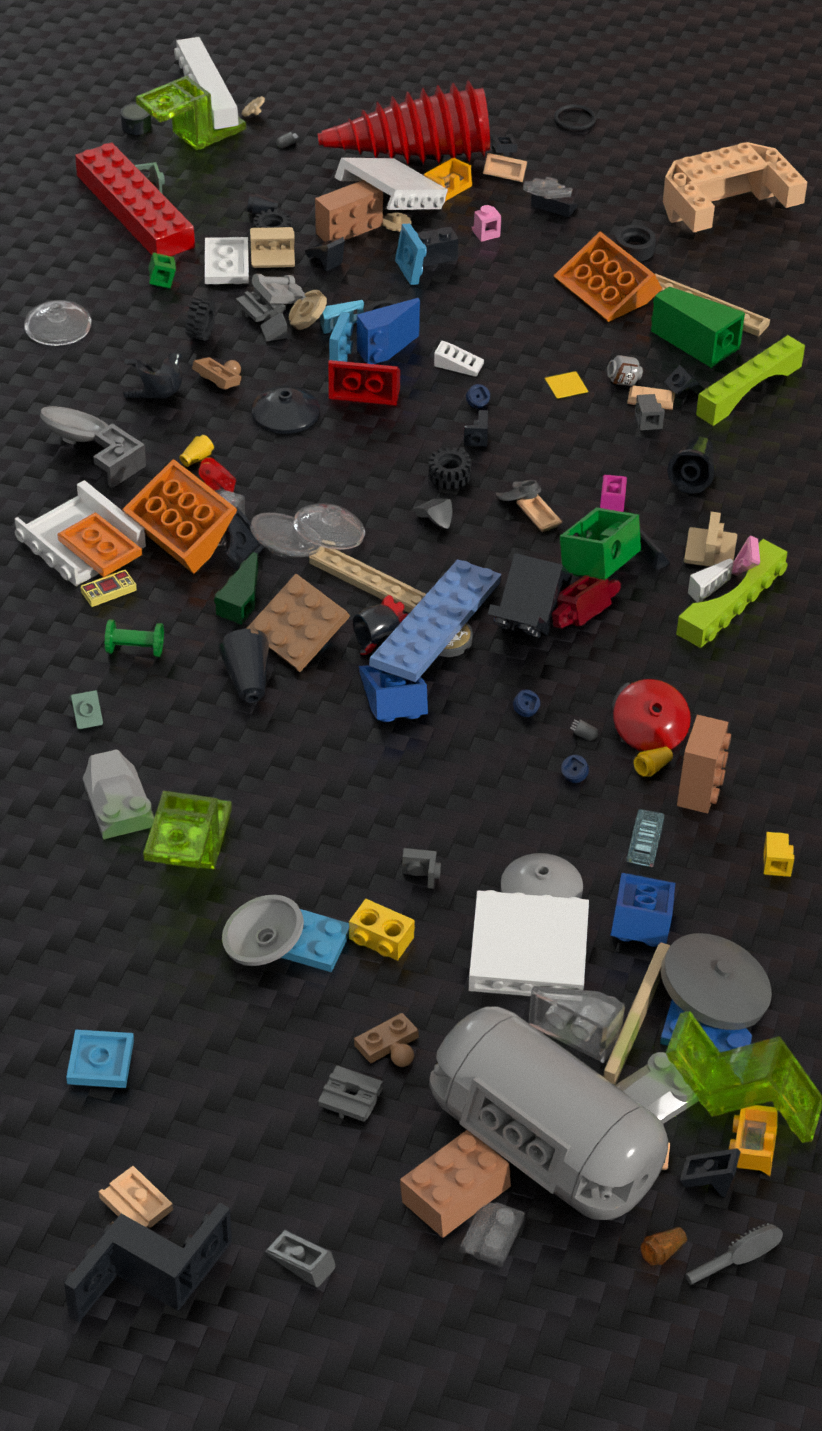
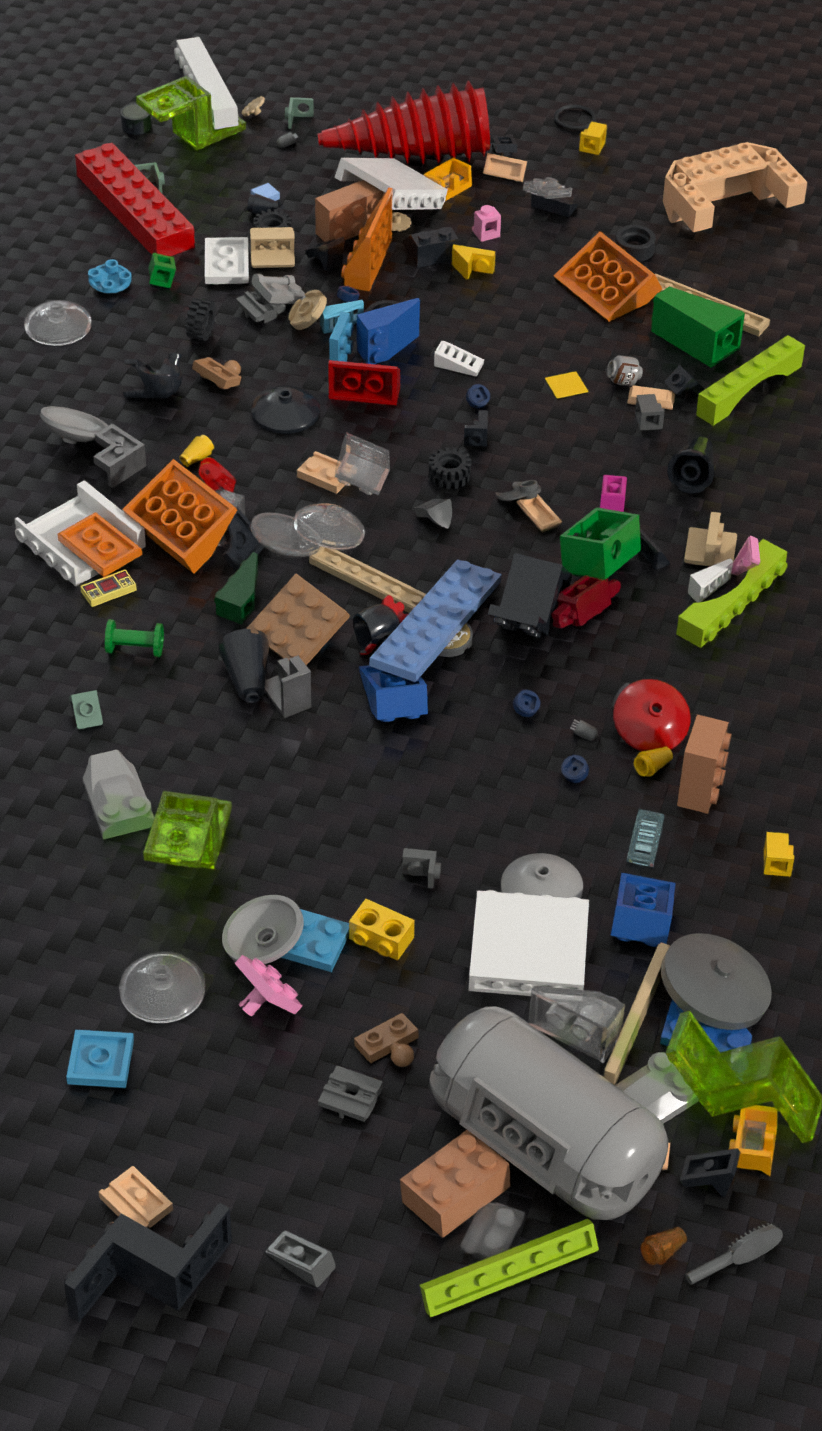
dark grey slope [261,313,287,341] -> none
dark azure plate [395,223,427,285] -> none
none -> dark azure dish [88,259,132,293]
none -> clear dish [119,952,205,1023]
none -> bright pink plate [235,955,302,1016]
none -> light blue tile [251,183,280,201]
none -> flat silver panel [265,655,311,718]
none -> sand green bracket [285,97,314,129]
none -> light nougat plate [297,451,355,494]
none -> clear slope [335,432,390,495]
none -> dark blue tile [337,286,360,303]
none -> orange slope [341,187,393,291]
none -> lime plate [420,1219,599,1317]
none -> yellow slope [452,244,496,280]
none -> yellow brick [579,122,607,155]

